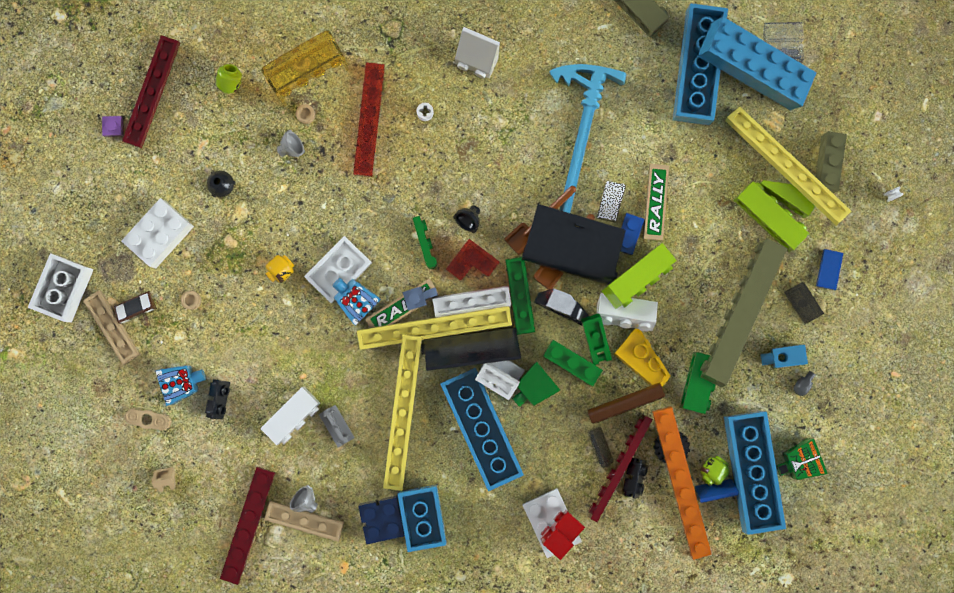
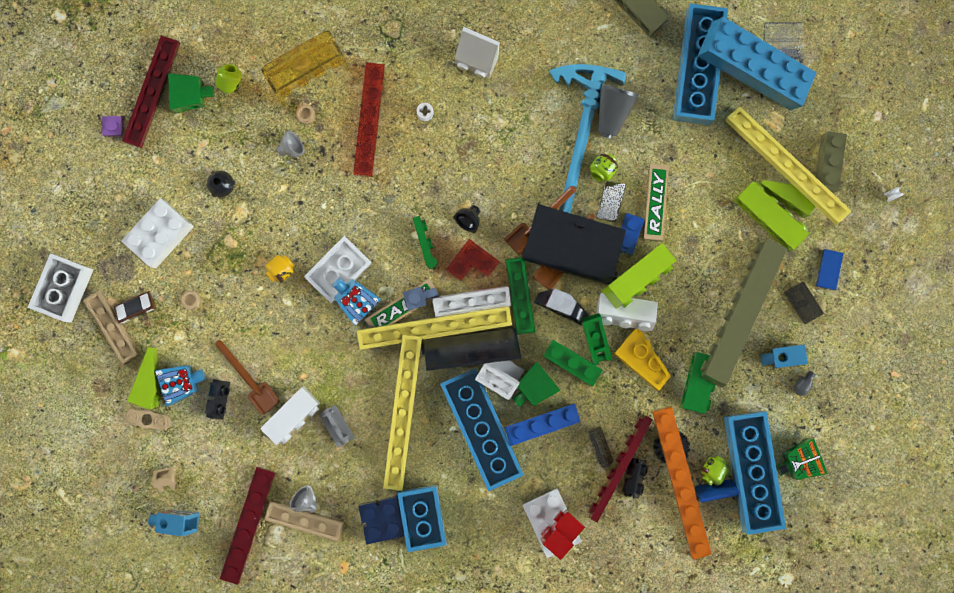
reddish brown brick [588,382,666,424] -> none
none -> lime slope [127,347,161,409]
none -> dark azure torso [148,510,199,536]
none -> green torso [168,73,215,114]
none -> dark orange piece [215,340,280,415]
none -> blue plate [504,404,581,446]
none -> lime head [590,154,618,182]
none -> dark grey cone [598,84,638,139]

